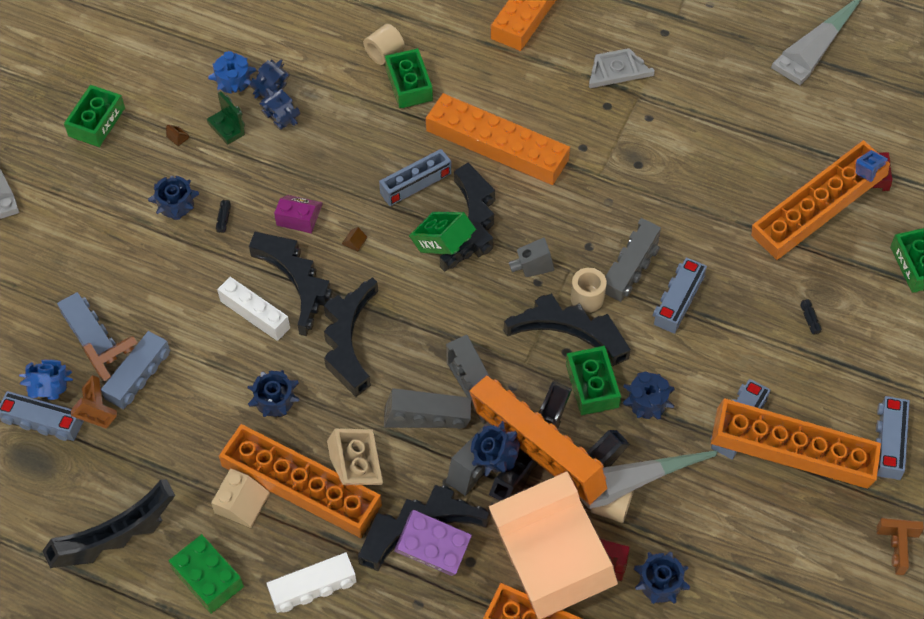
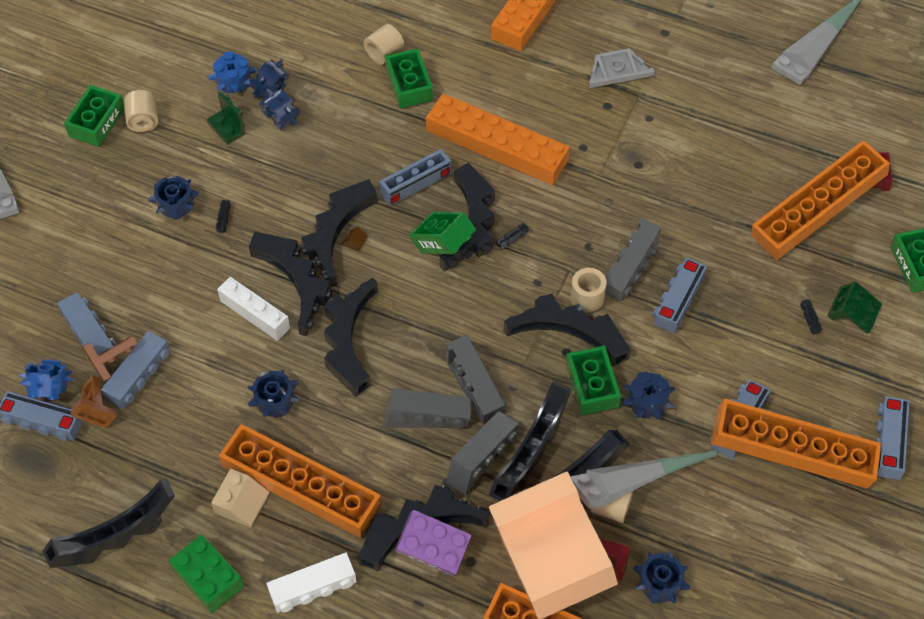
reddish brown slope [166,125,190,146] -> none
magenta slope [274,195,323,234] -> none
tan slope [327,429,383,485] -> none
orange brick [469,375,608,505] -> none
dark blue brick [471,421,520,476] -> none
dark grey torso [509,237,555,277] -> none
blue slope [855,150,888,182] -> none
dark orange bracket [877,518,924,575] -> none
none -> tan piece [124,90,158,132]
none -> black arch [300,179,377,287]
none -> black axle [496,223,529,249]
none -> dark green bracket [827,281,882,334]

